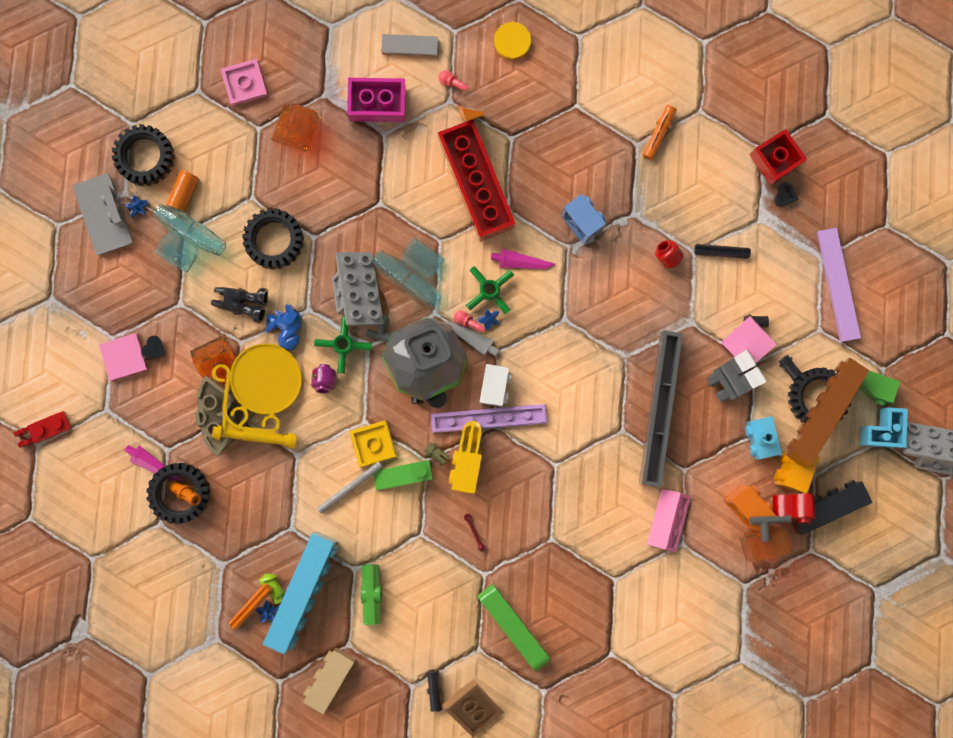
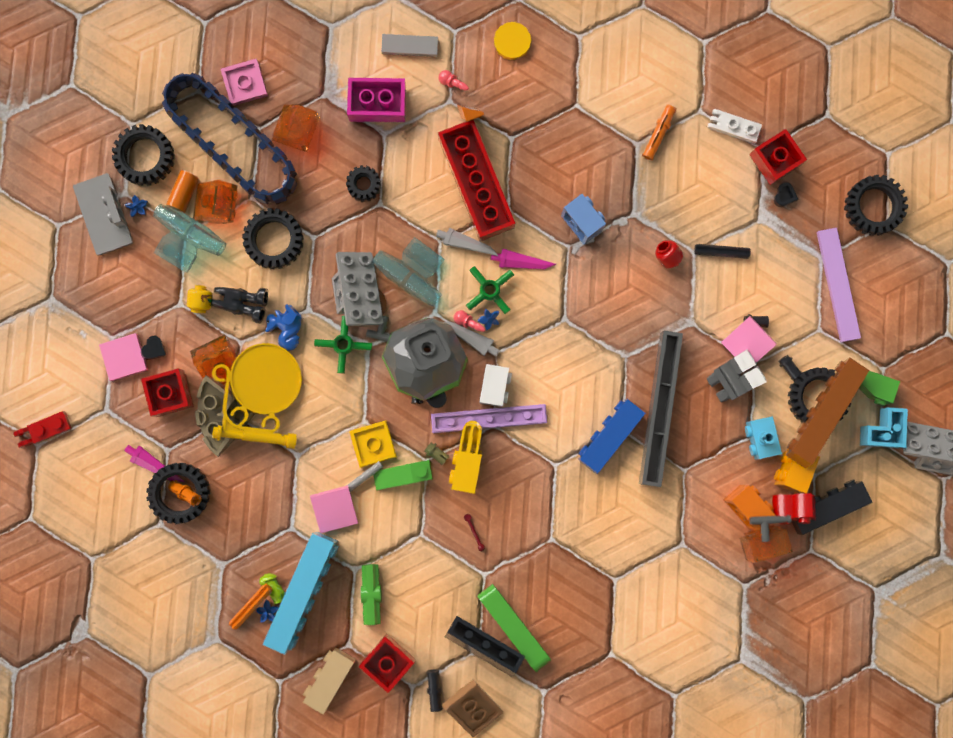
magenta head [311,364,337,394] -> none
bright pink panel [648,489,691,552] -> none
none -> red brick [141,368,194,417]
none -> dark blue piece [162,73,297,205]
none -> yellow head [186,285,213,313]
none -> clear orange slope [193,180,238,224]
none -> bright pink tile [310,485,358,533]
none -> black tyre [346,165,381,202]
none -> red brick [359,633,416,693]
none -> light grey bar [436,228,498,256]
none -> black brick [444,616,525,677]
none -> blue brick [578,399,645,474]
none -> white hinge [707,109,762,144]
none -> black tyre [844,175,908,236]

